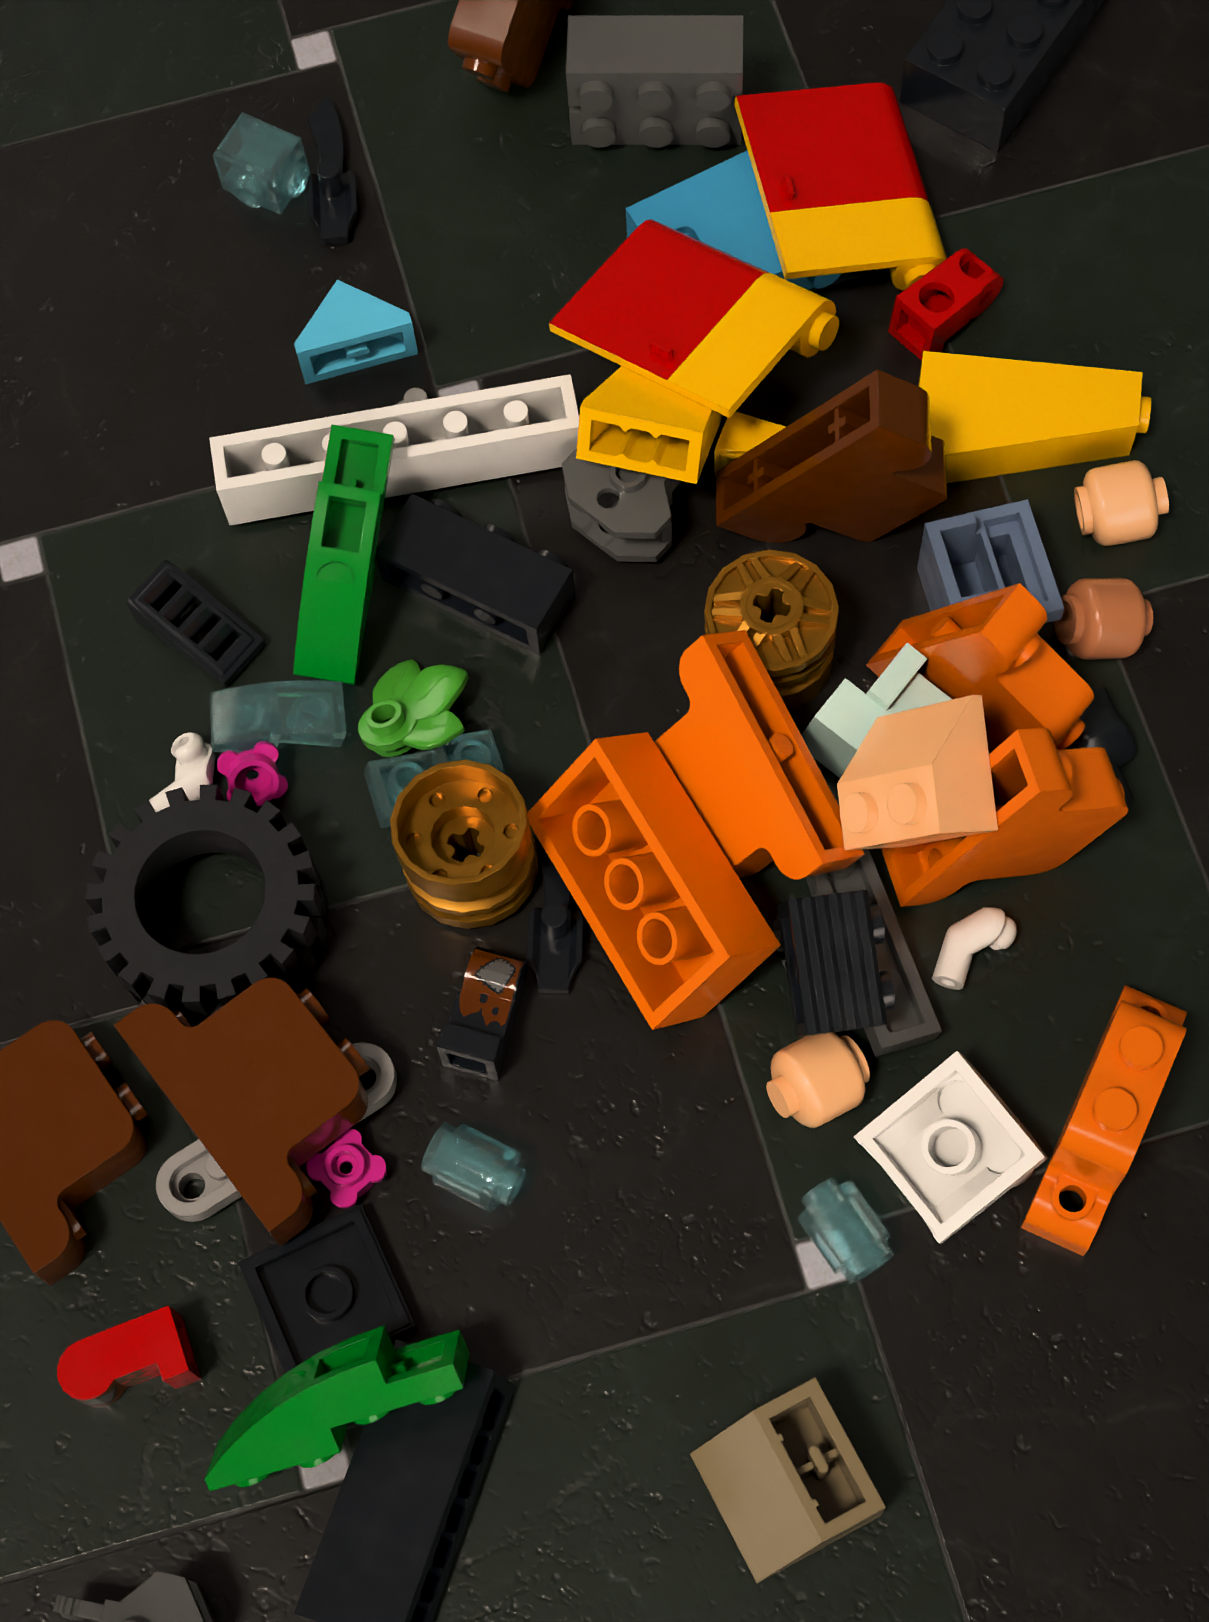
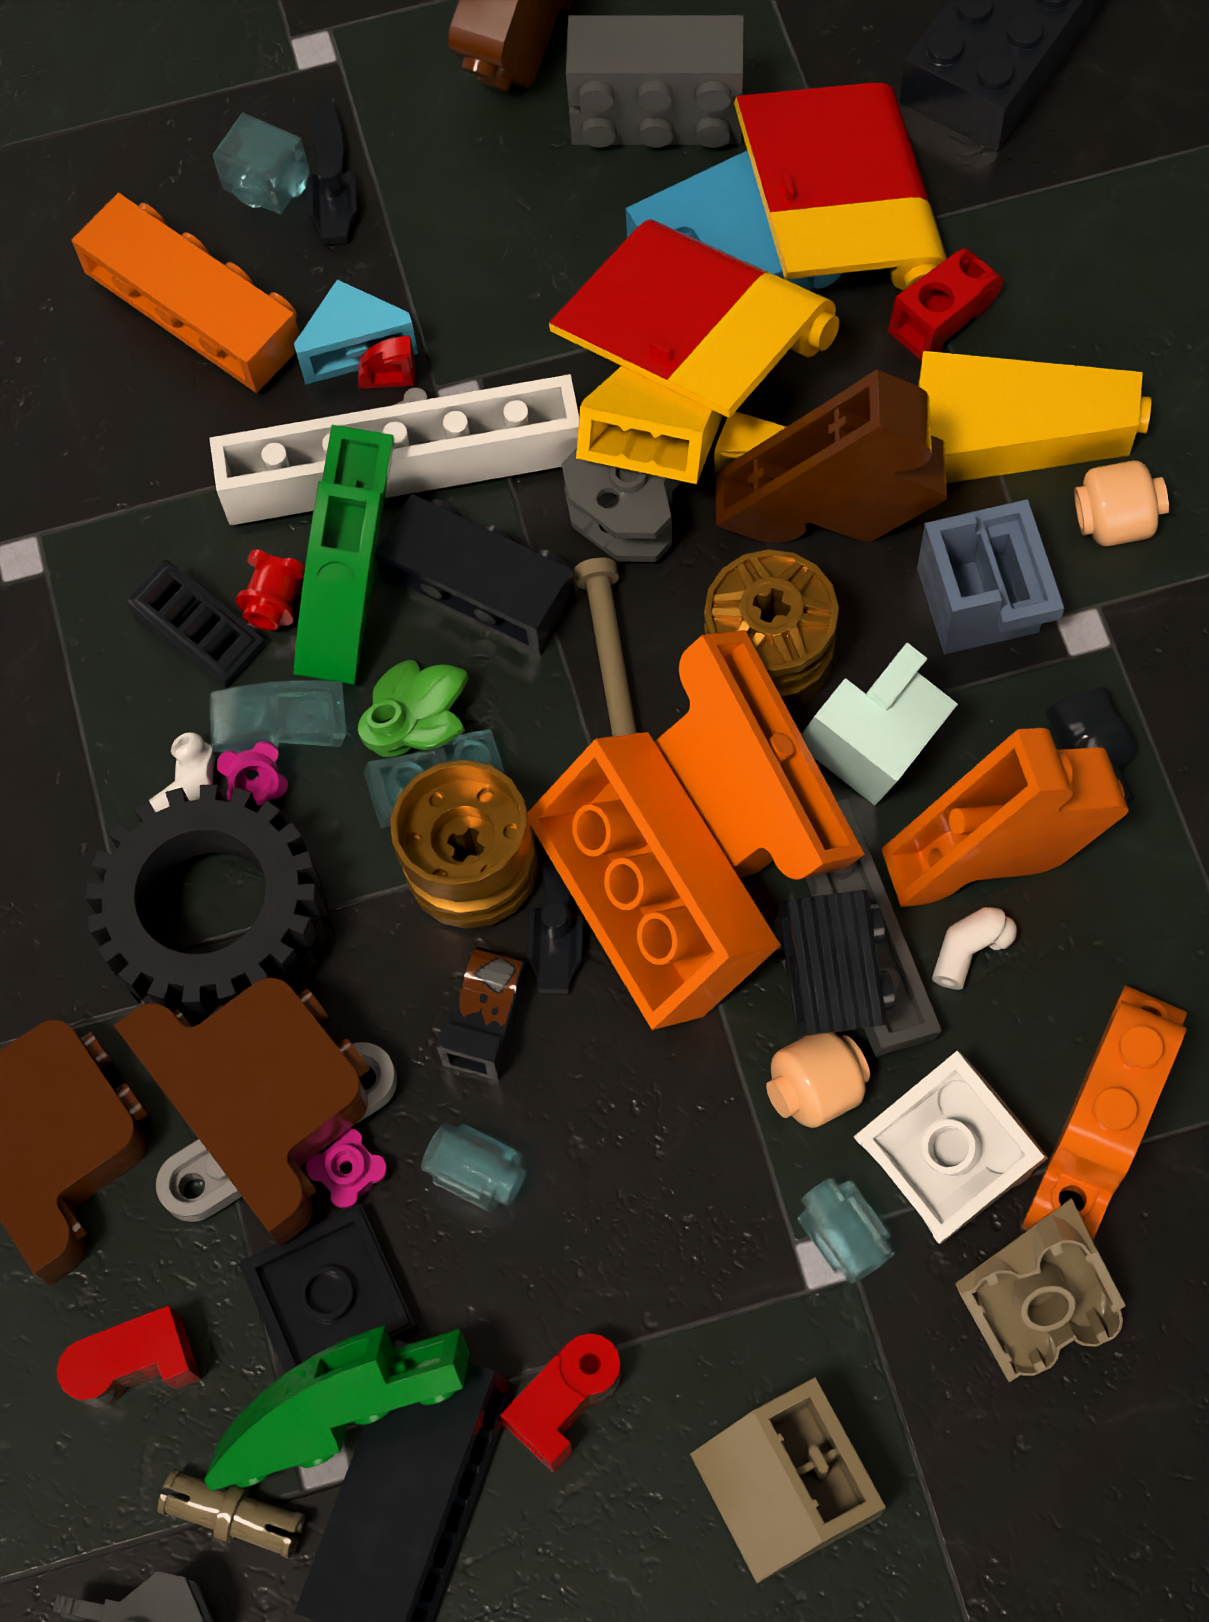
light nougat slope [837,695,998,850] -> none
orange brick [866,583,1094,754] -> none
nougat head [1054,578,1153,660] -> none
none -> orange brick [71,192,300,393]
none -> dark tan pin [157,1469,305,1559]
none -> red brick [236,550,305,631]
none -> red tile [358,336,417,389]
none -> red leg [500,1333,621,1473]
none -> dark tan bar [574,557,637,736]
none -> dark tan slope [955,1198,1126,1382]

